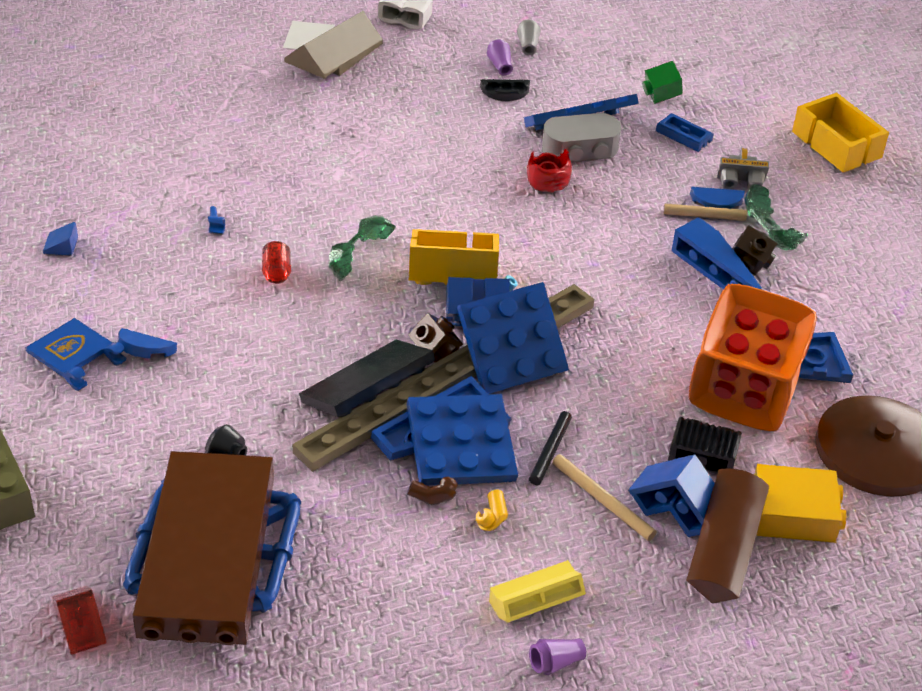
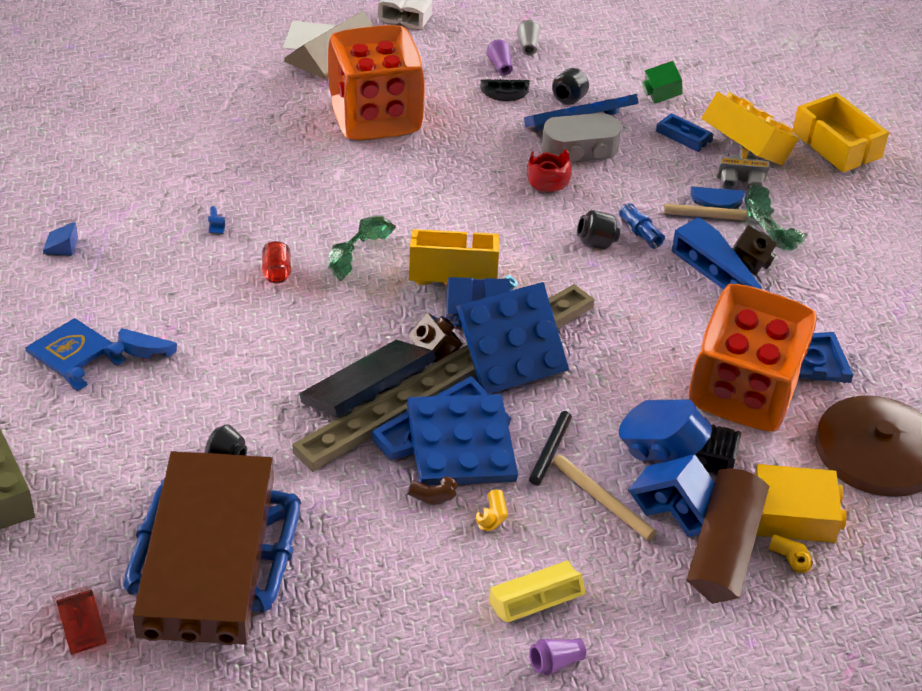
none -> orange piece [328,25,425,140]
none -> black head [552,68,589,105]
none -> black head [577,210,621,249]
none -> blue pin [619,203,665,249]
none -> blue brick [619,399,712,462]
none -> yellow brick [701,91,799,166]
none -> yellow arm [769,534,813,573]

